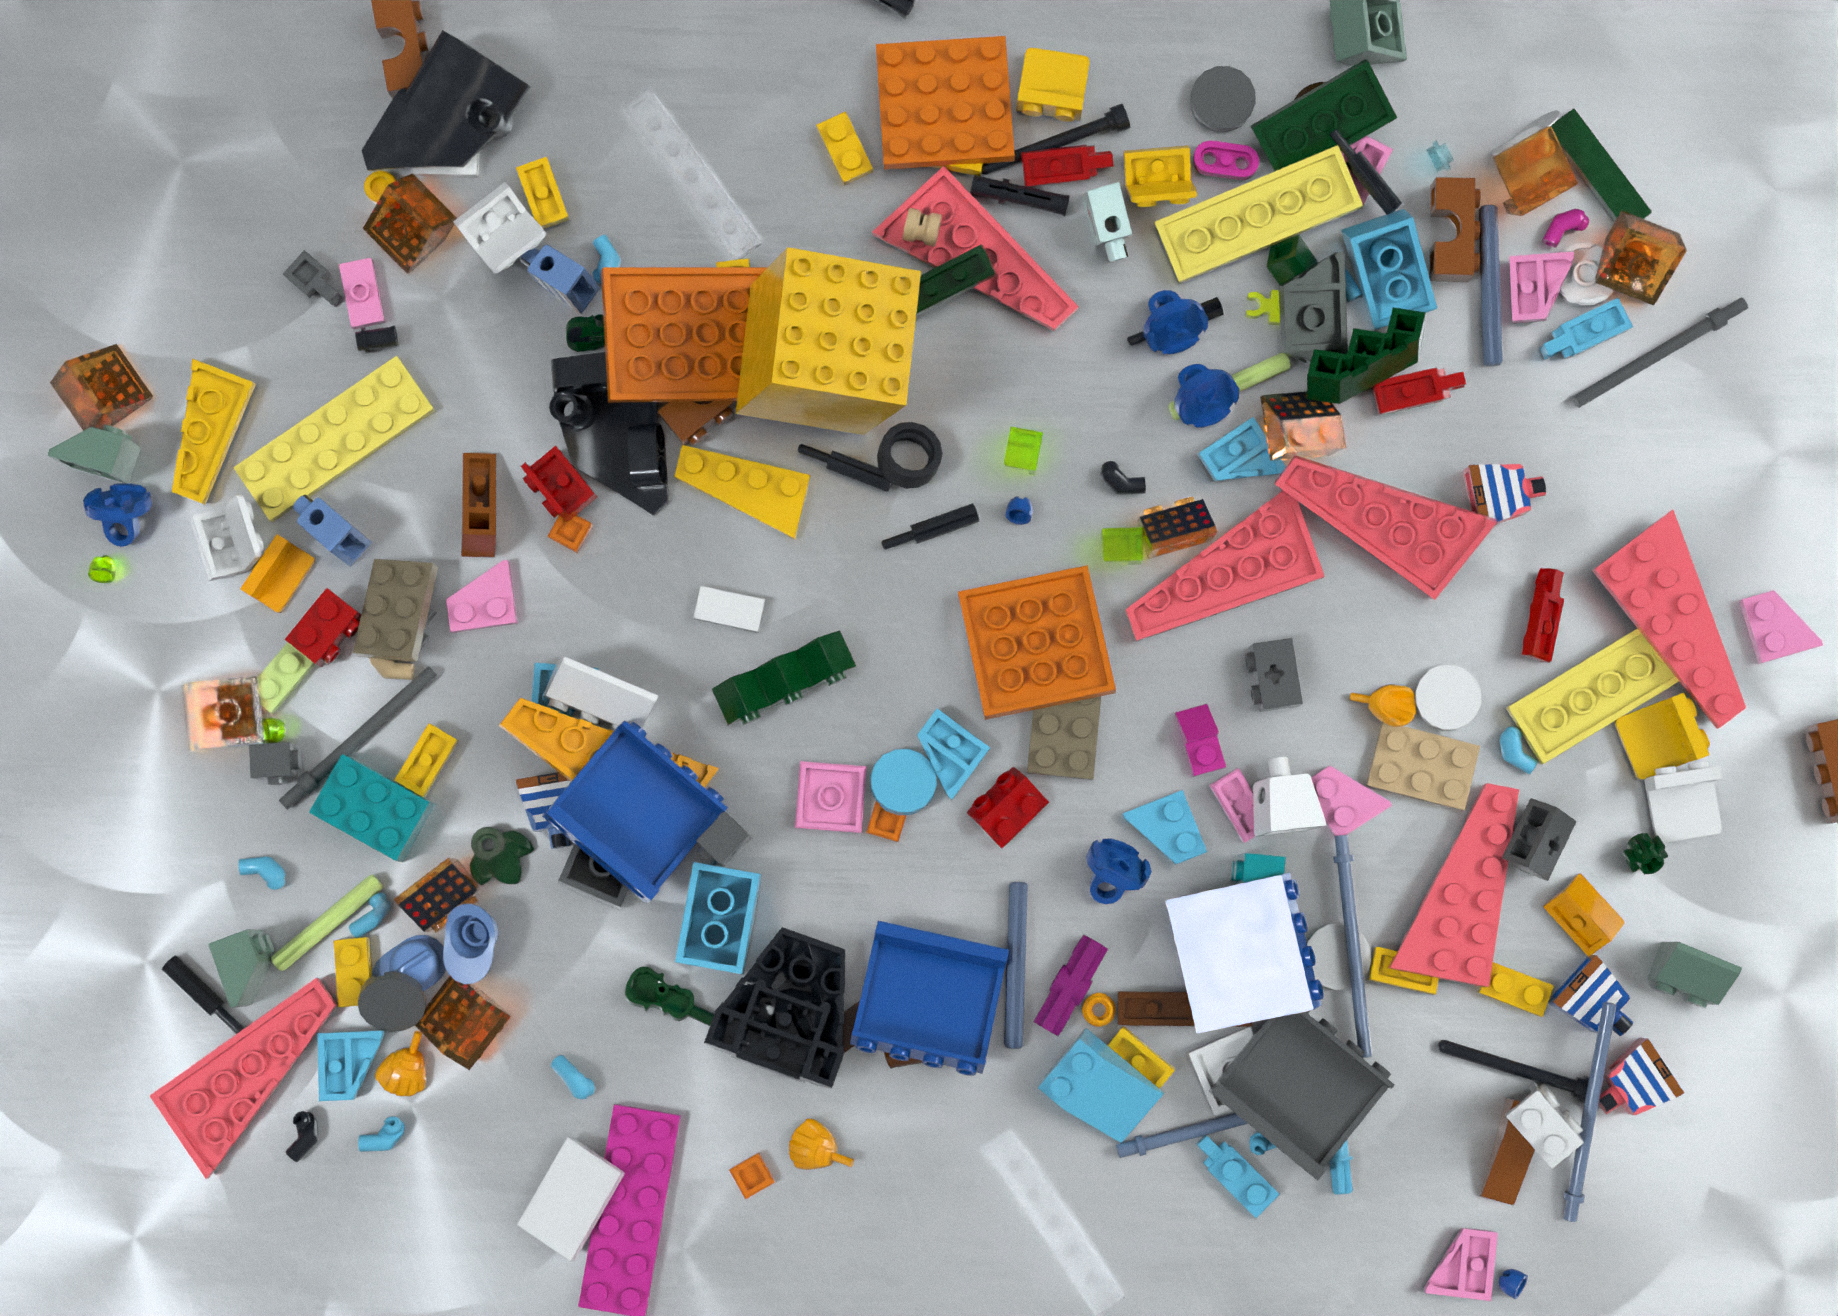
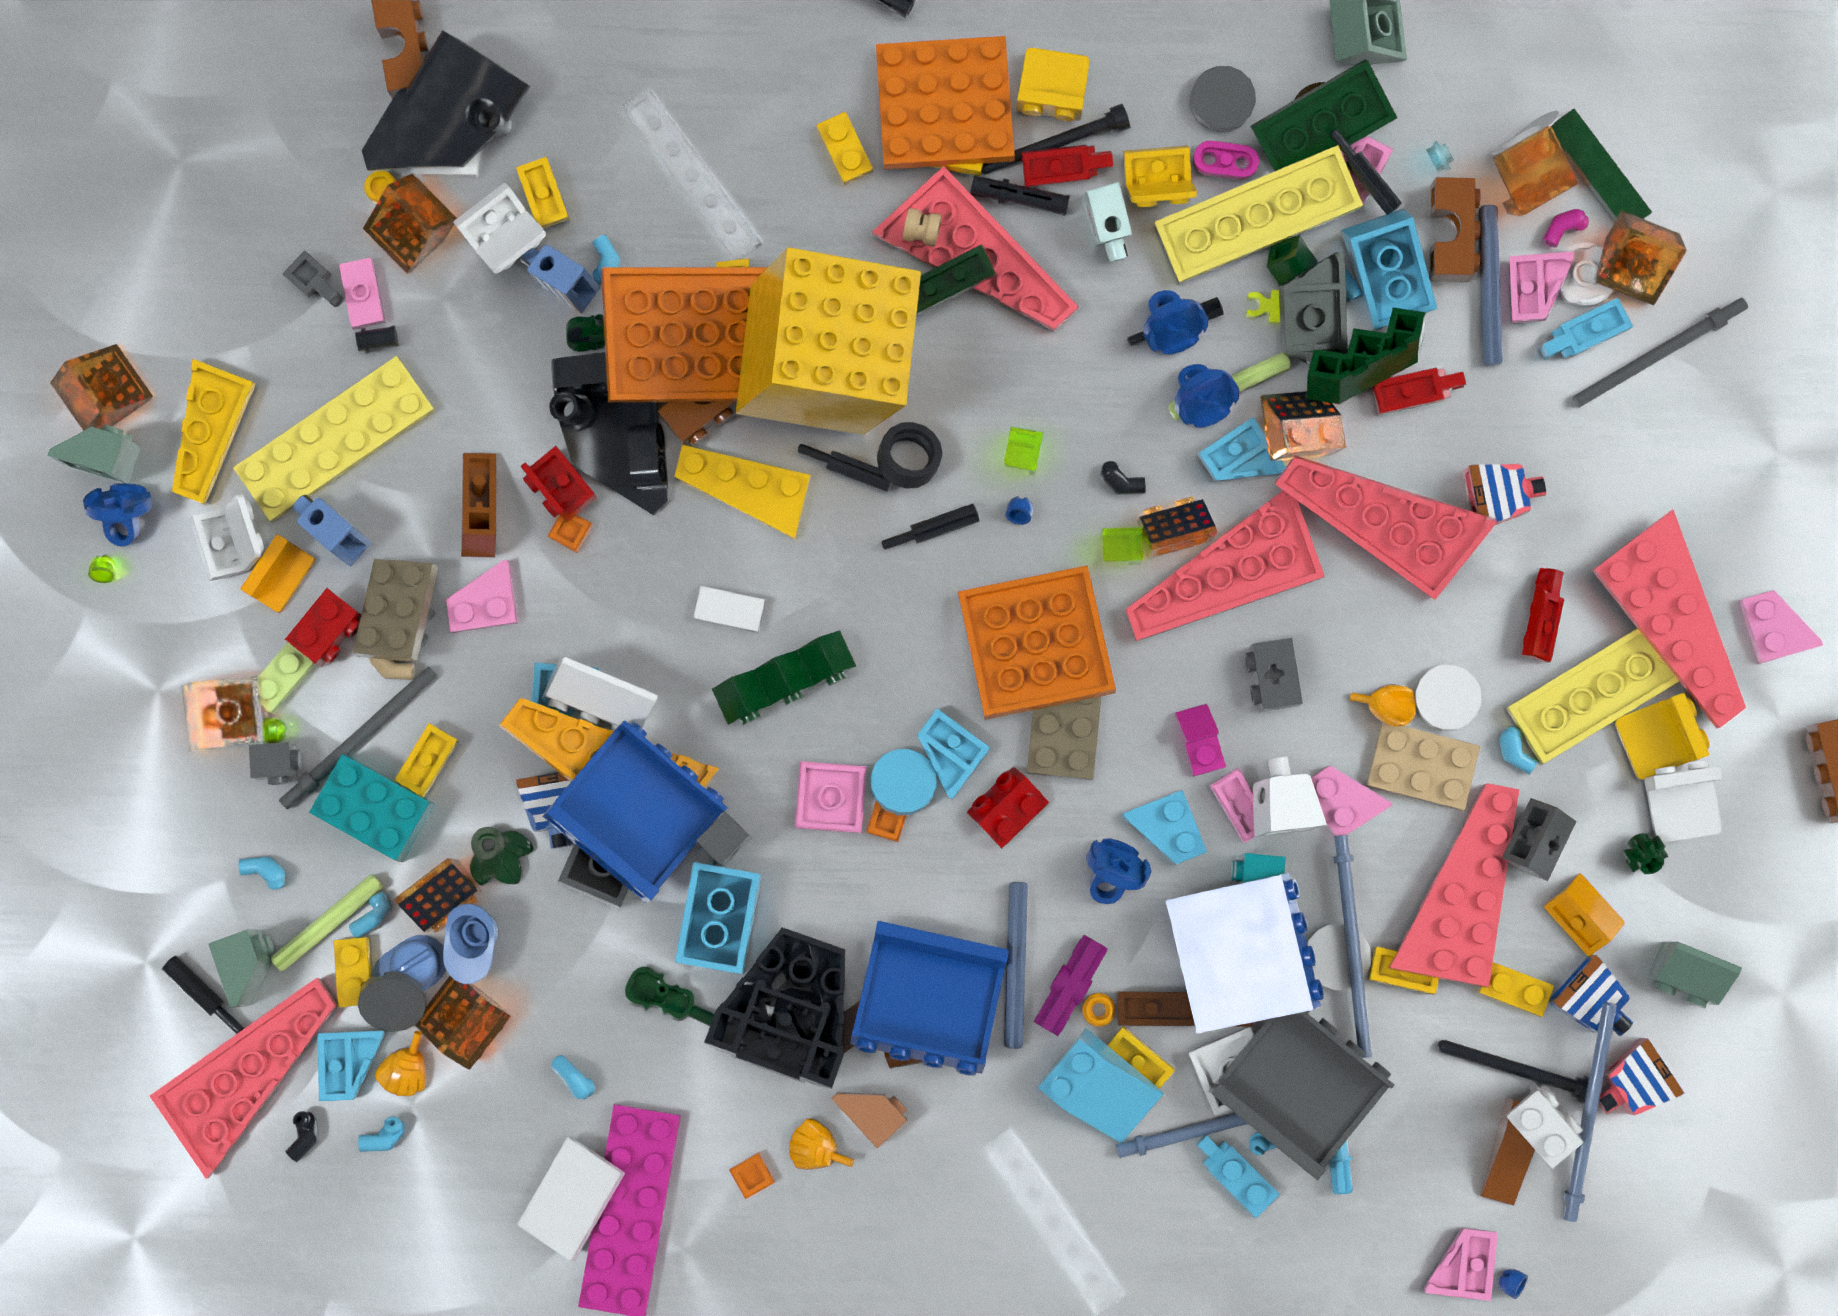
none -> nougat slope [831,1092,907,1149]

